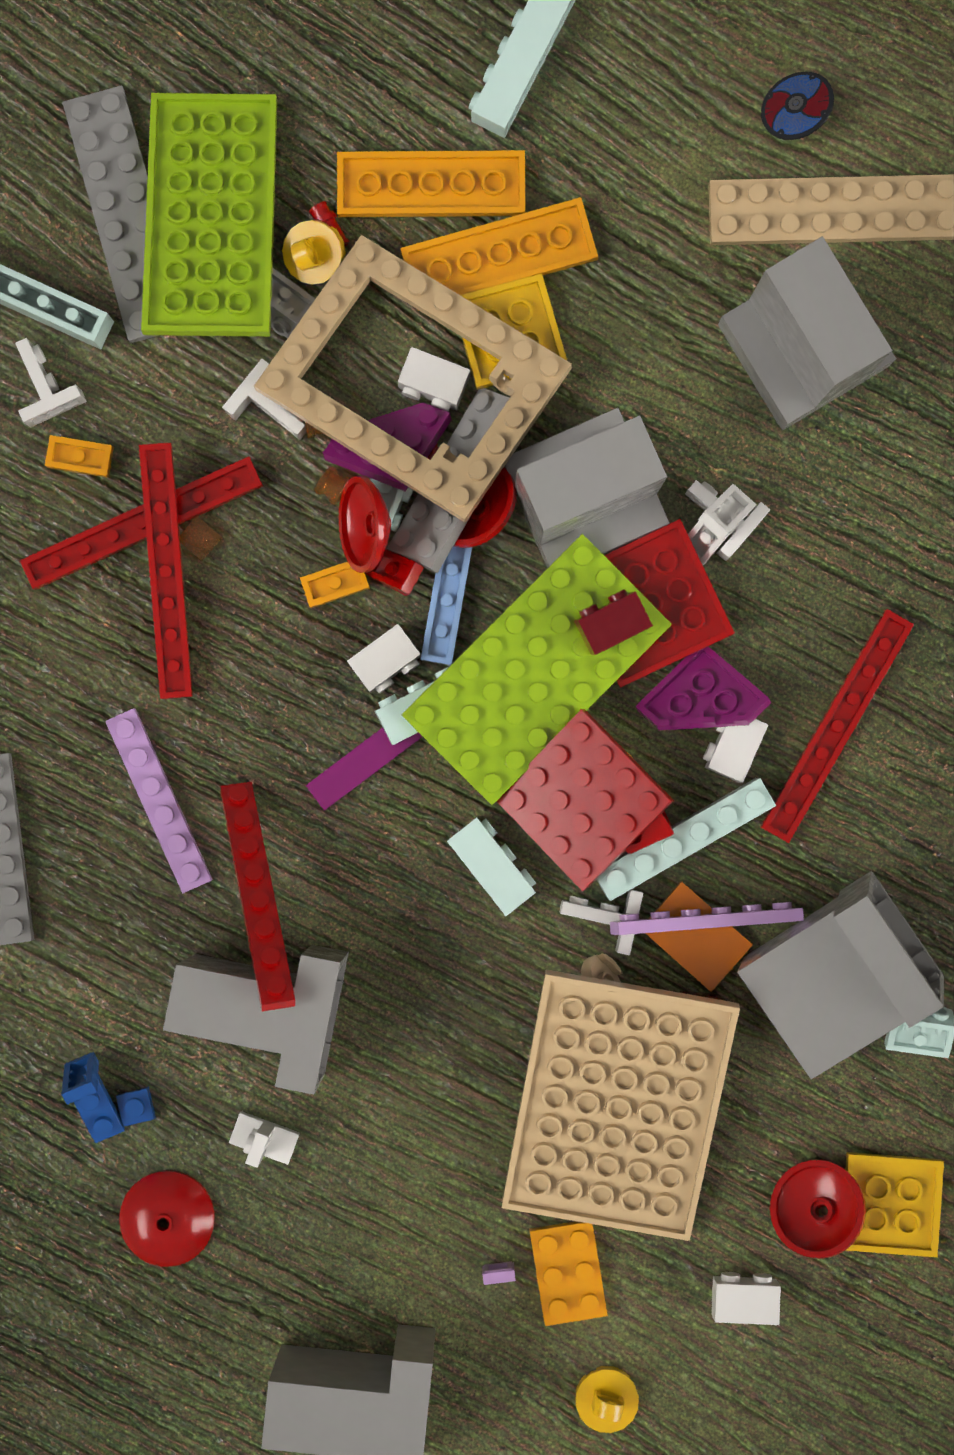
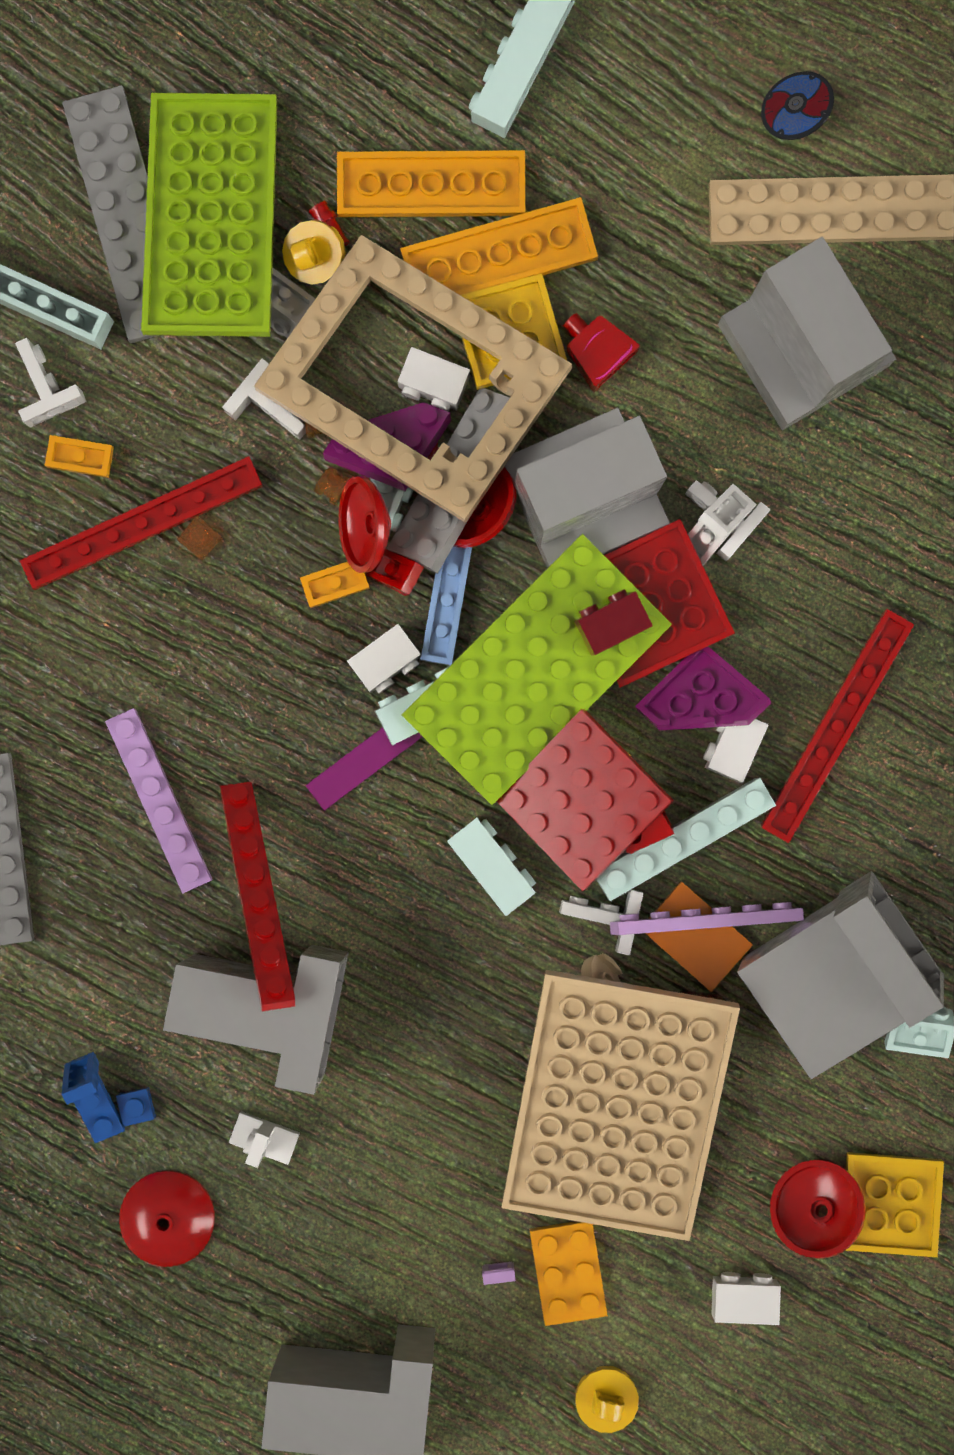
red plate [139,443,193,699] -> none
none -> red torso [563,312,640,393]

